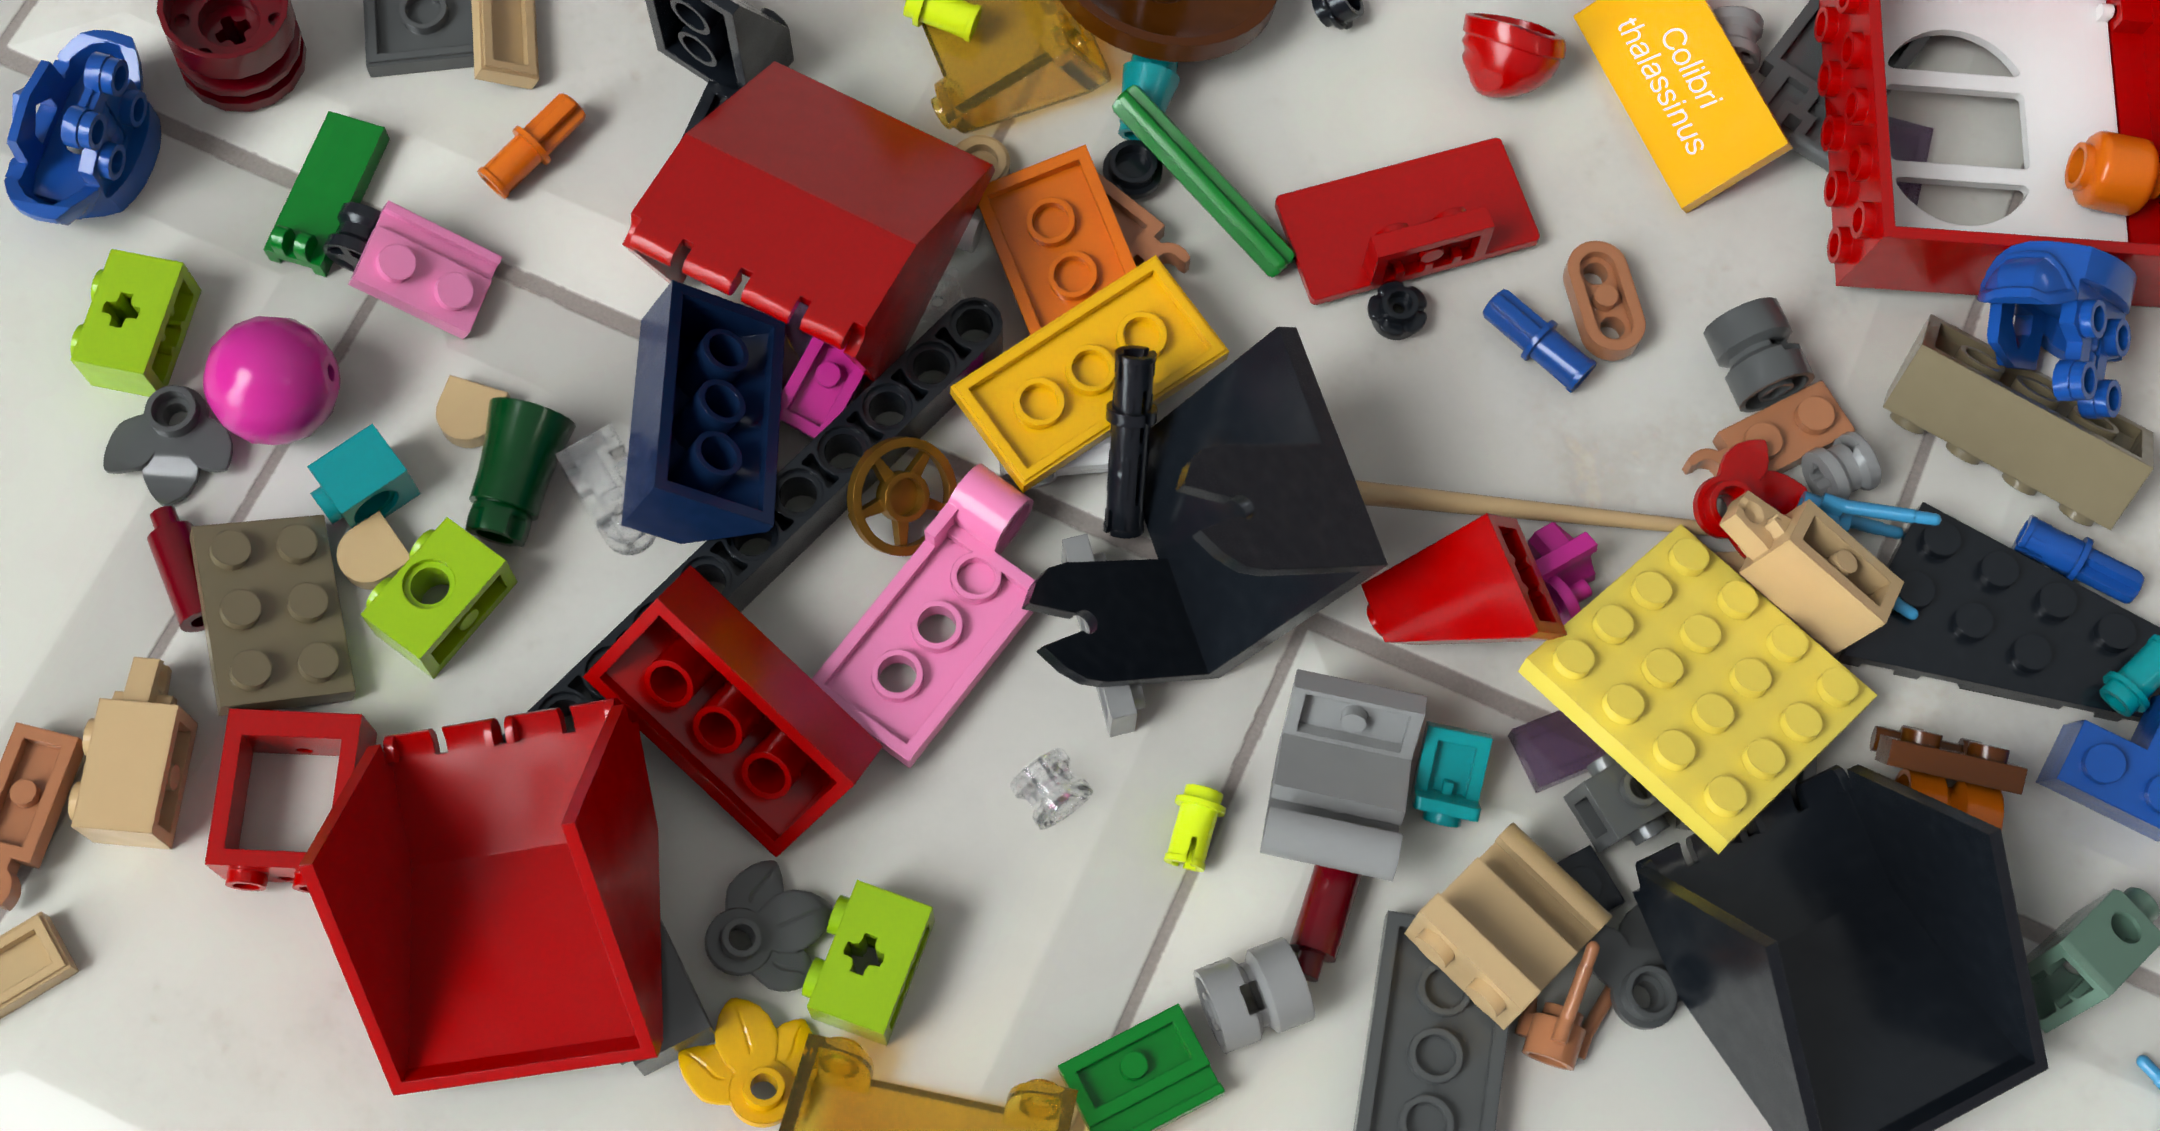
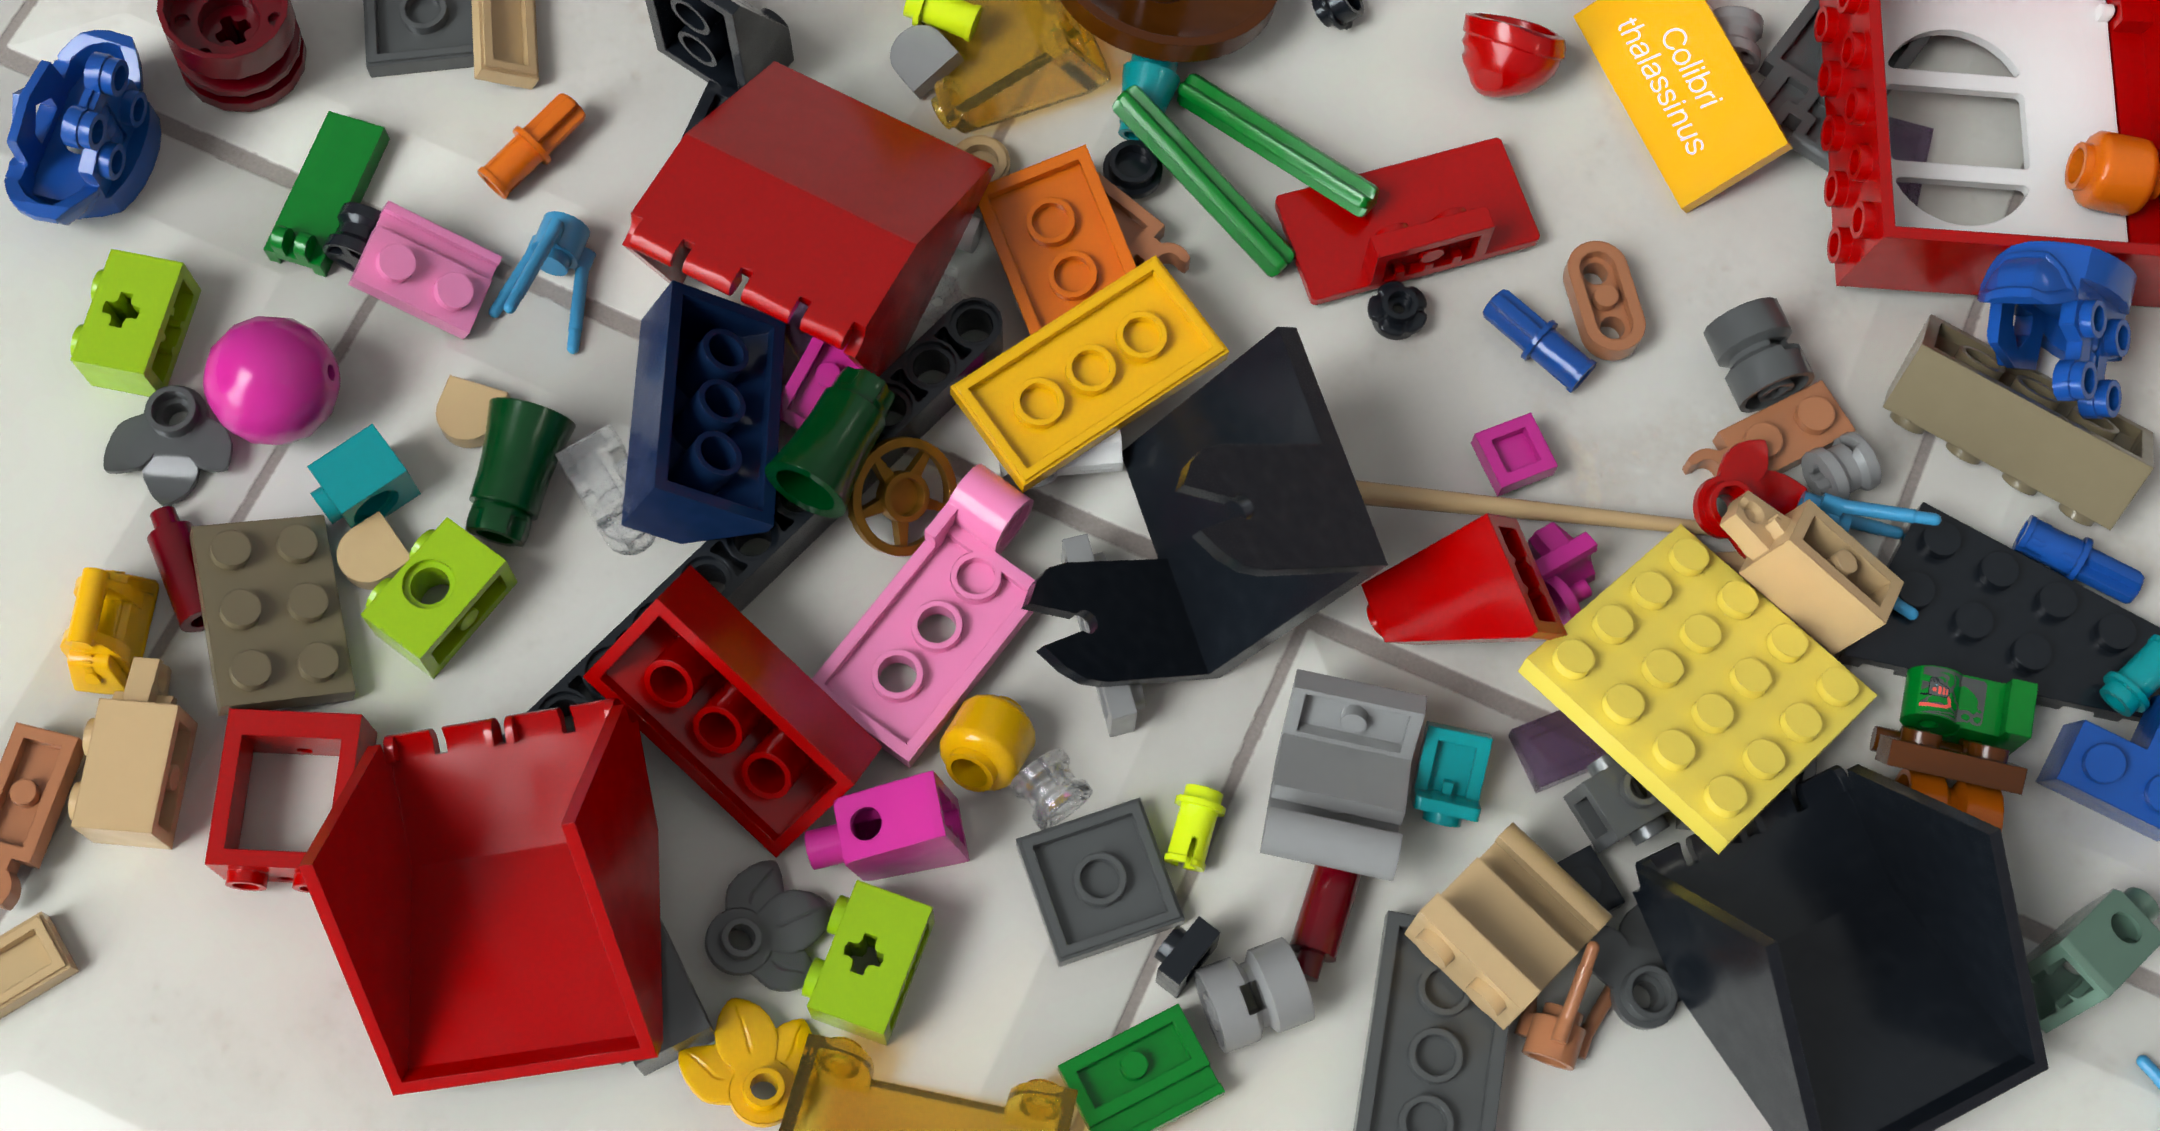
black pin [1103,345,1158,539] -> none
none -> yellow piece [60,567,159,695]
none -> dark azure plant [489,211,596,354]
none -> dark green plant [765,367,895,518]
none -> dark pink torso [805,771,970,881]
none -> light grey tile [890,25,964,99]
none -> yellow head [939,694,1036,792]
none -> dark grey tile [1016,797,1185,967]
none -> black plate [1154,916,1221,999]
none -> green axle [1177,73,1379,217]
none -> dark pink plate [1471,412,1558,497]
none -> green leg [1899,665,2038,755]

